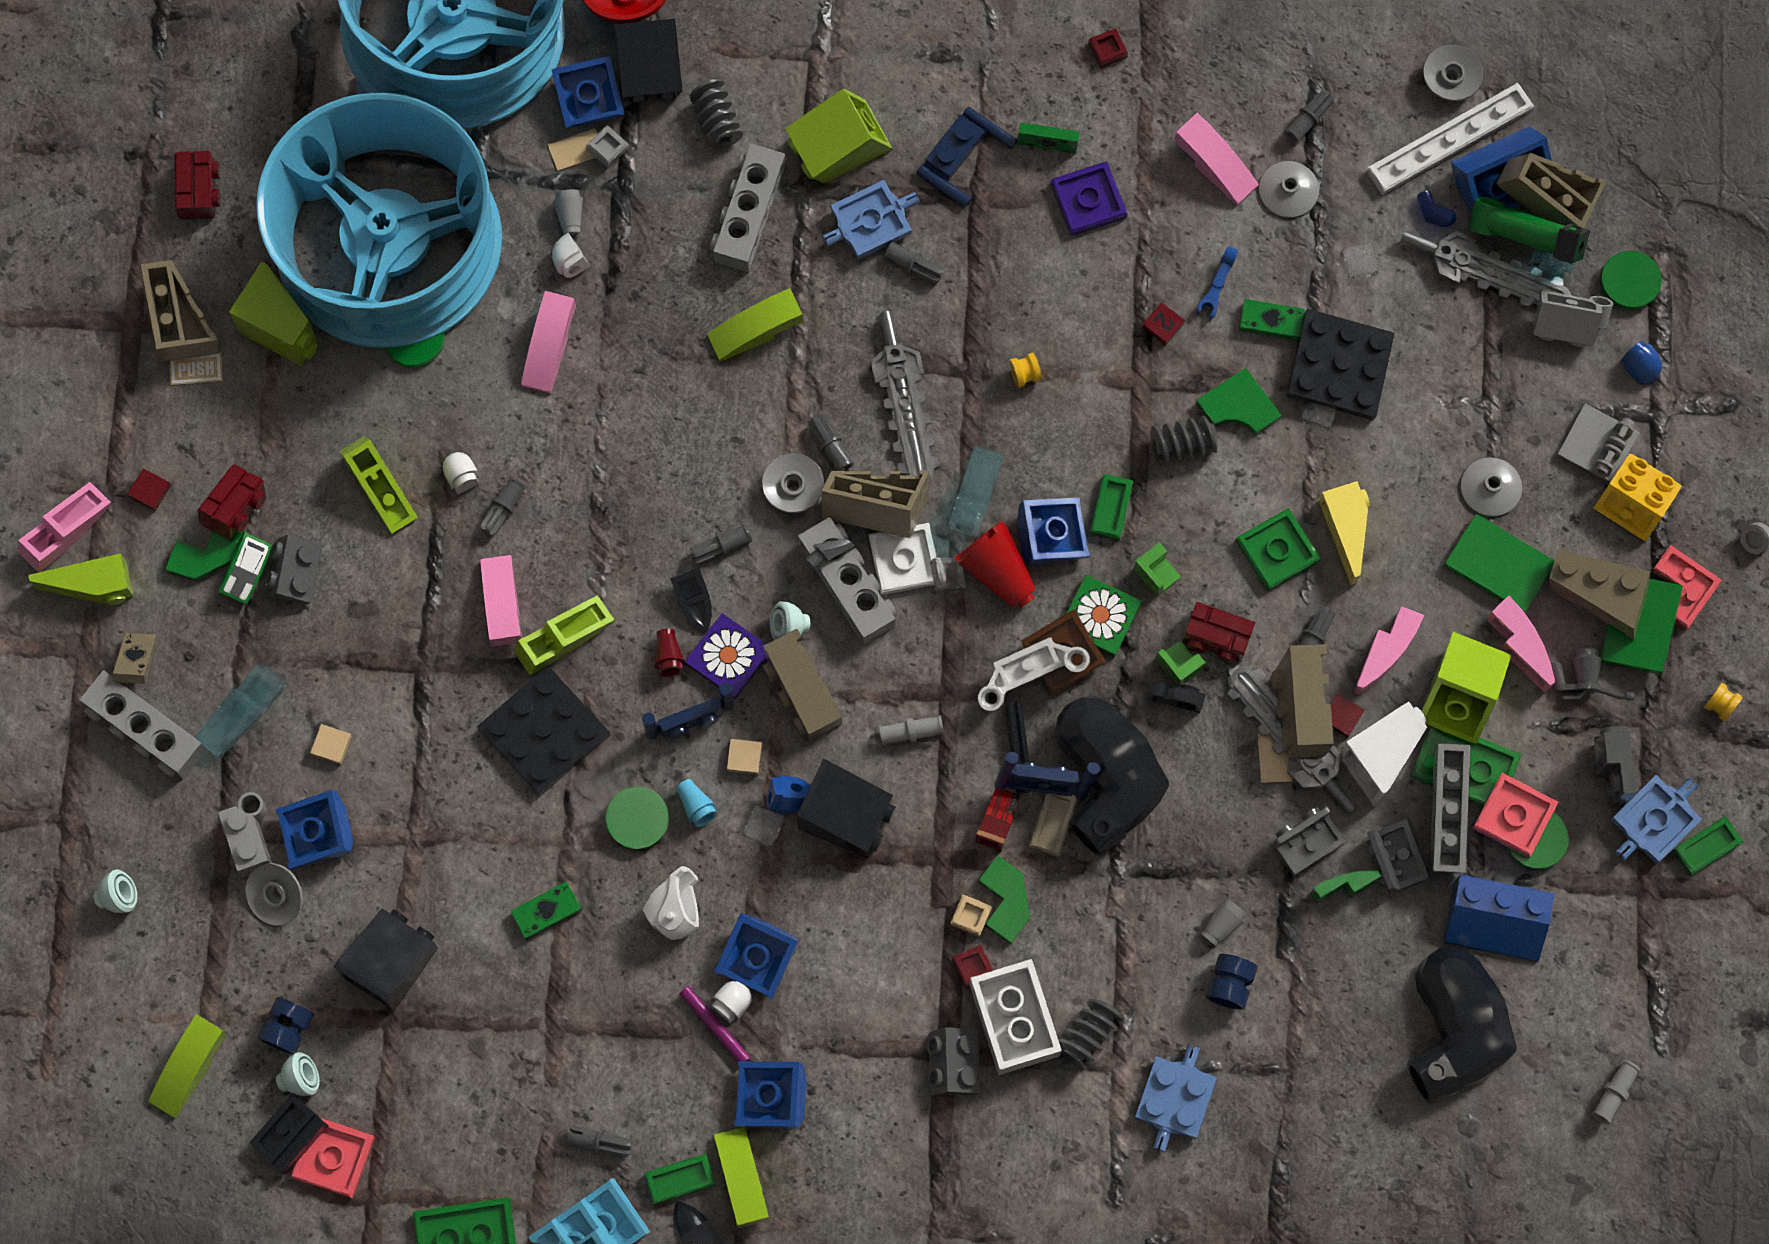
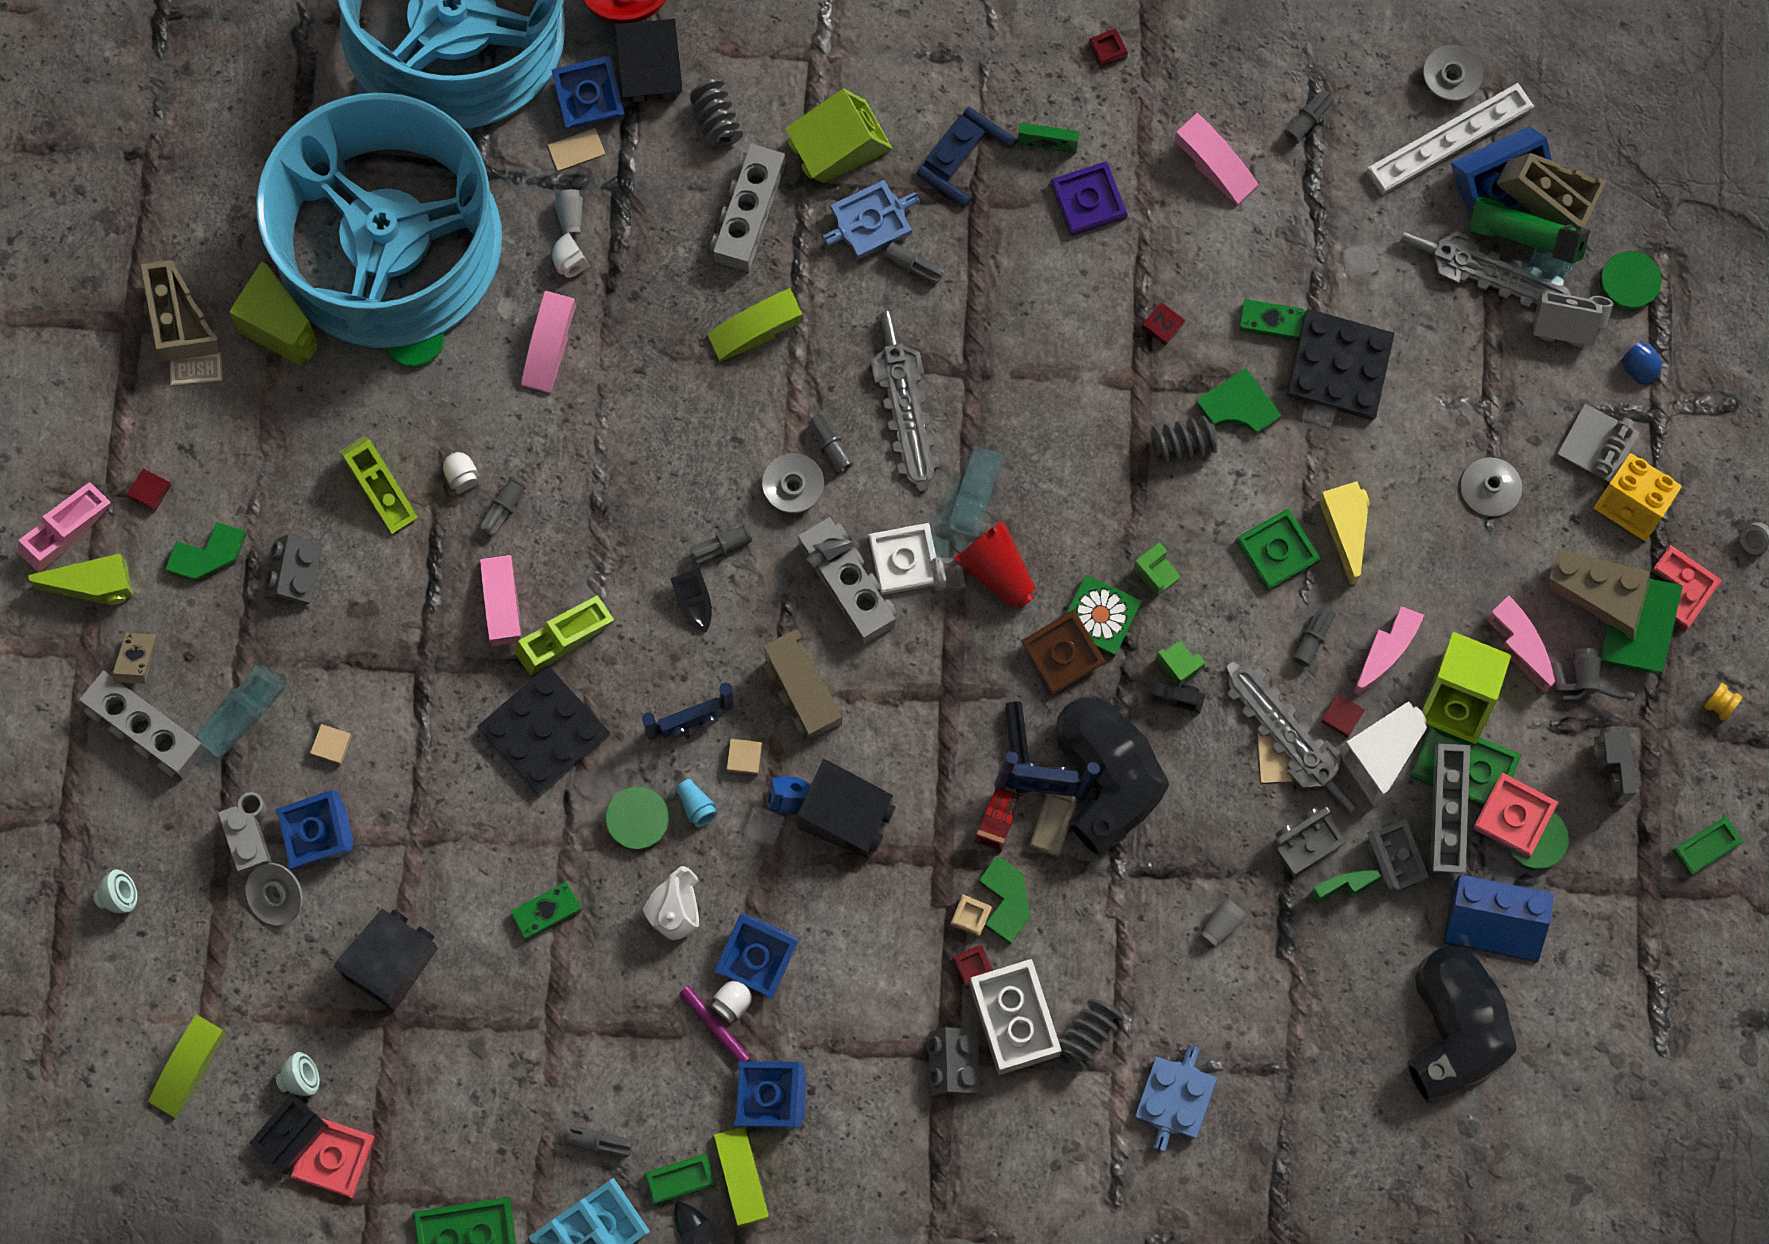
dark red brick [174,150,221,220] -> none
dark red brick [197,464,266,540] -> none
slope [217,531,273,604] -> none
dark blue wheel [257,997,314,1055] -> none
light grey tile [586,125,629,168] -> none
dark red cone [654,628,685,677] -> none
tile [685,613,766,700] -> none
light aqua brick [770,601,810,640] -> none
dark tan wedge [821,471,929,538] -> none
light grey pin [879,715,944,745] -> none
white plate [978,637,1090,711] -> none
yellow wheel [1009,352,1042,388] -> none
blue slope [1017,498,1090,566] -> none
green tile [1090,474,1133,541] -> none
dark red brick [1182,601,1255,664] -> none
blue piece [1197,246,1238,320] -> none
dark blue wheel [1205,954,1258,1010] -> none
light grey dish [1259,161,1319,219] -> none
dark tan wedge [1271,644,1334,758] -> none
clear blue arm [1417,191,1457,227] -> none
green tile [1444,514,1554,613] -> none
light grey pin [1591,1060,1641,1125] -> none
medium blue plate [1611,775,1702,864] -> none

